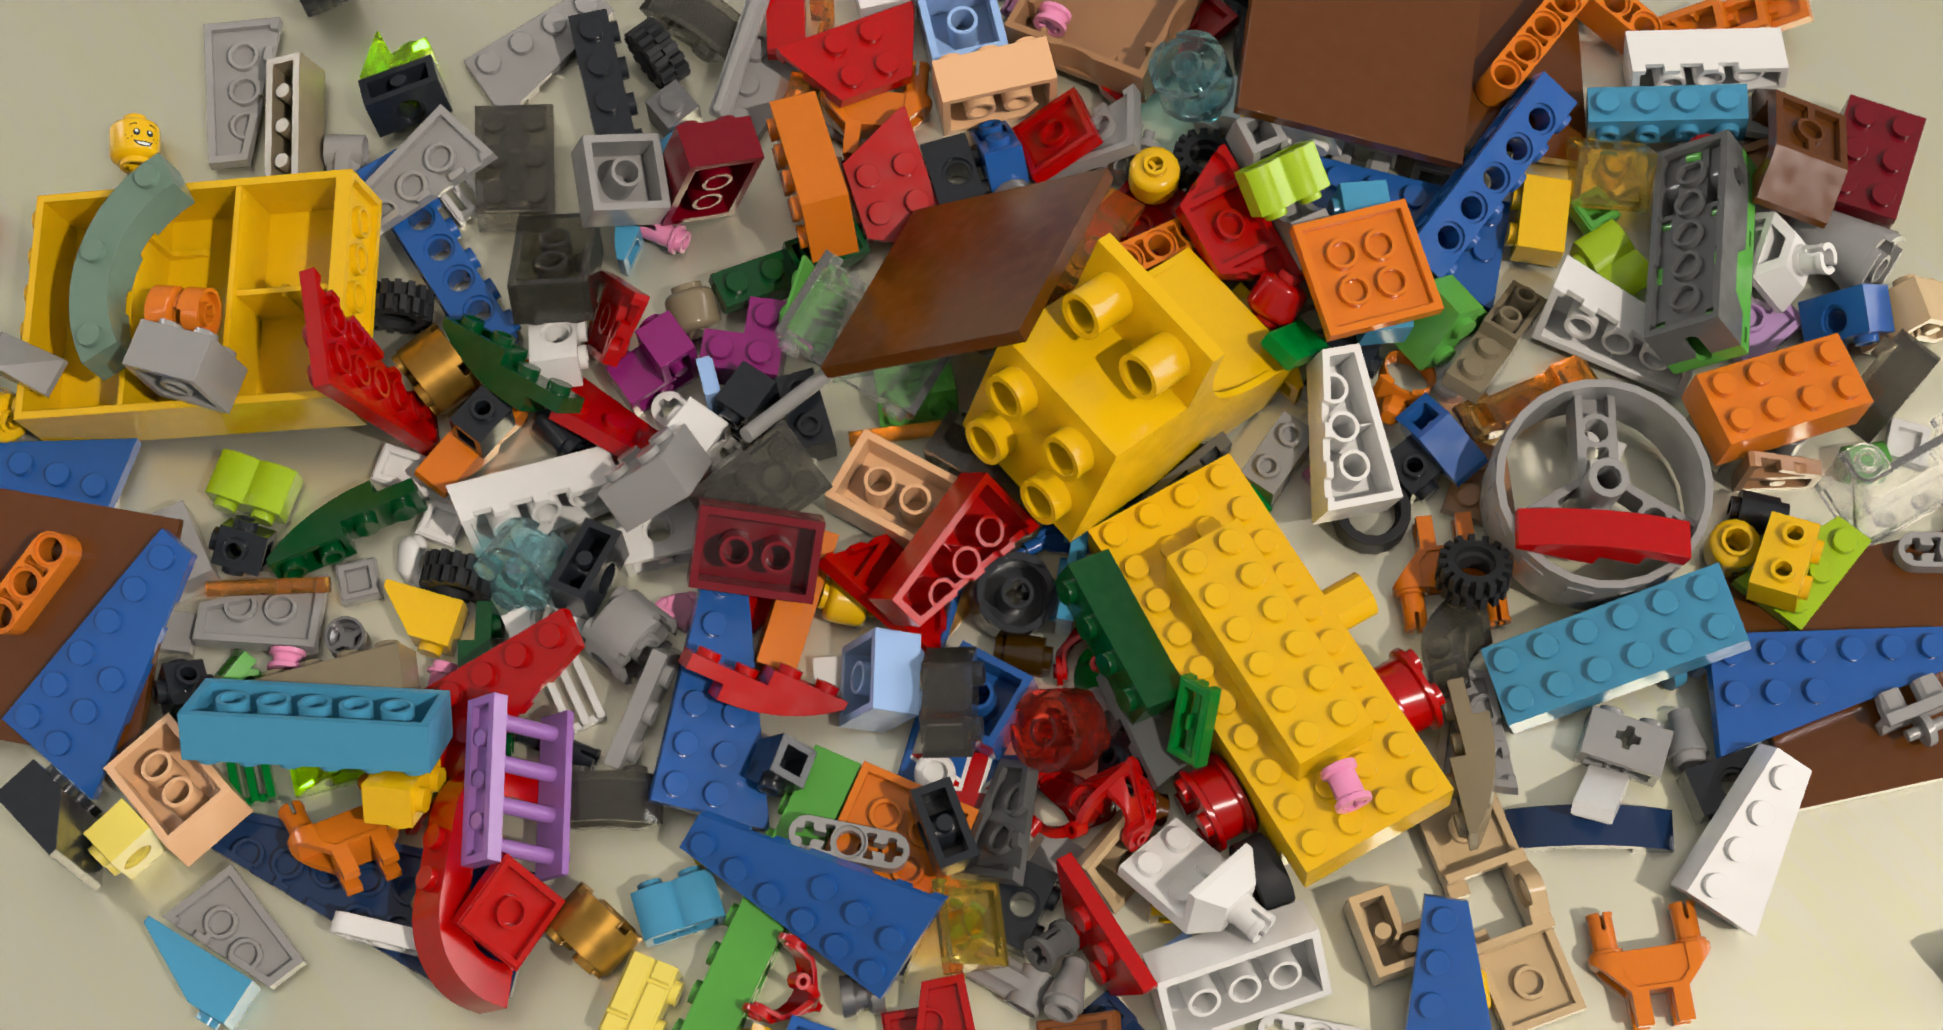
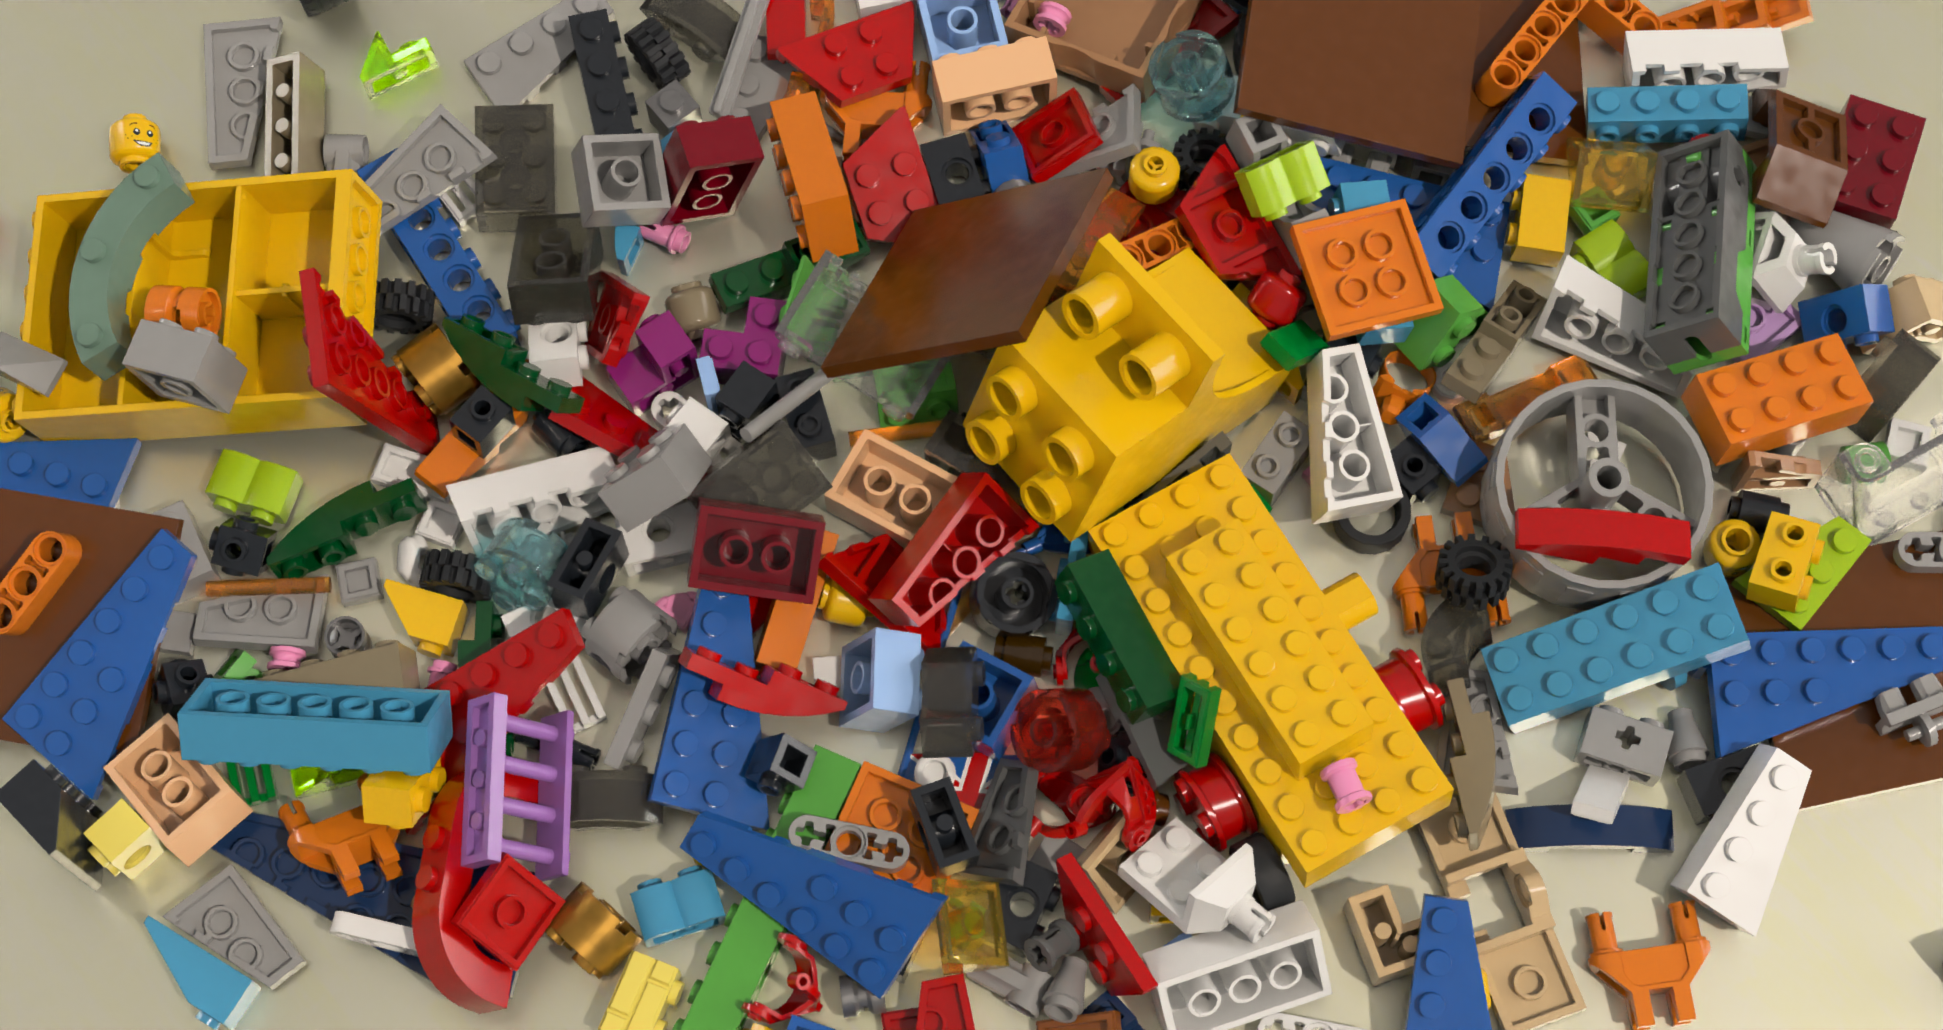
black brick [358,54,453,138] -> none

